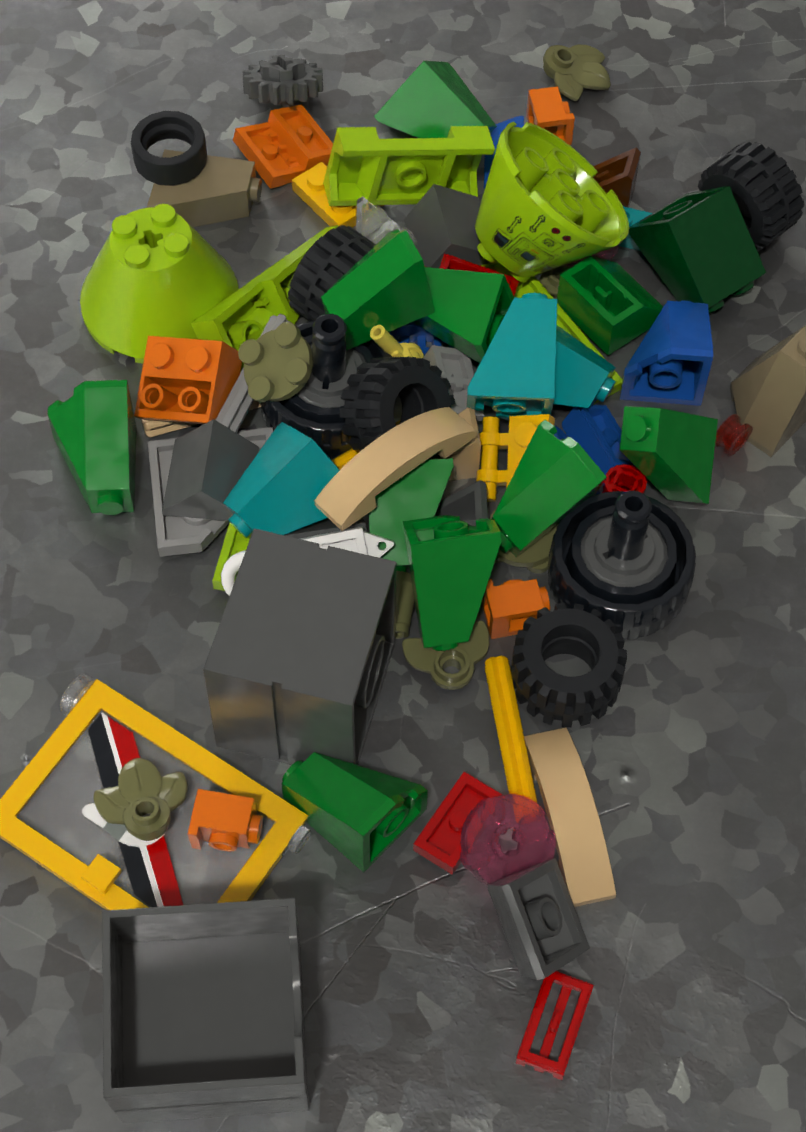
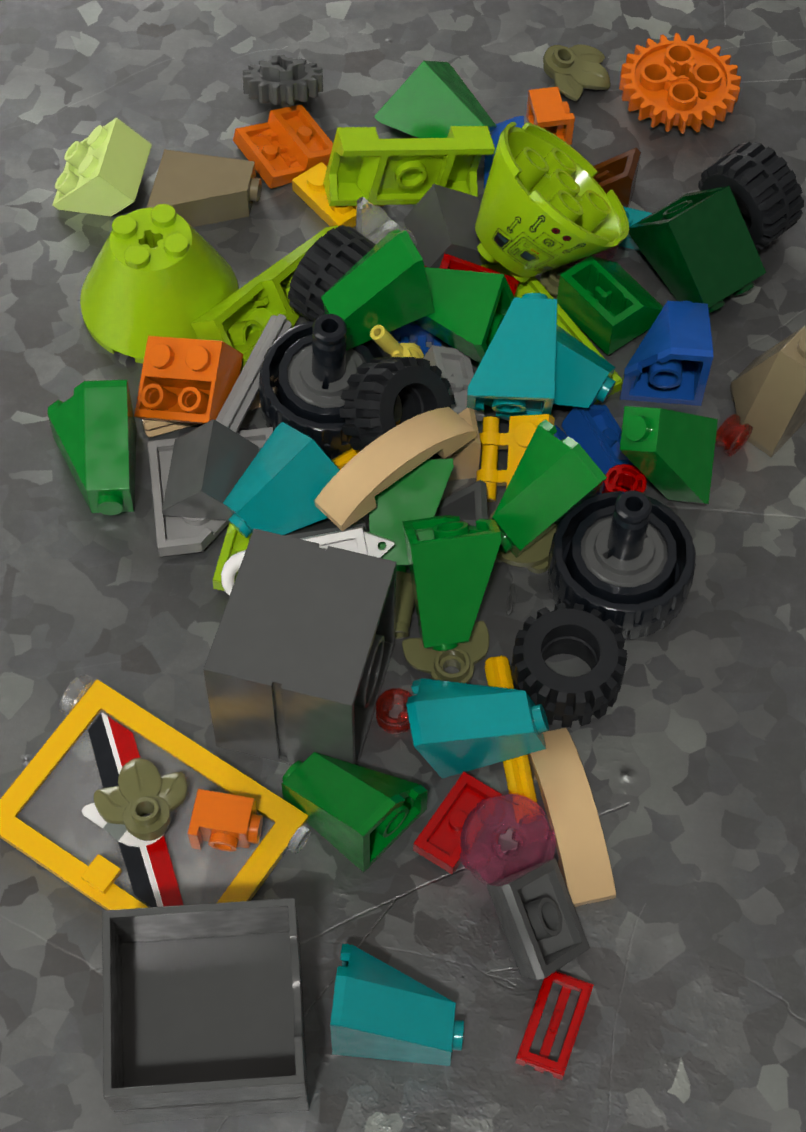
black tyre [131,111,207,186] -> none
olive piece [238,322,313,403] -> none
orange brick [481,579,550,639] -> none
none -> yellowish green slope [52,118,152,217]
none -> teal slope [330,944,464,1066]
none -> clear red bush [376,688,412,734]
none -> teal slope [406,678,549,779]
none -> orange gear [619,33,741,134]

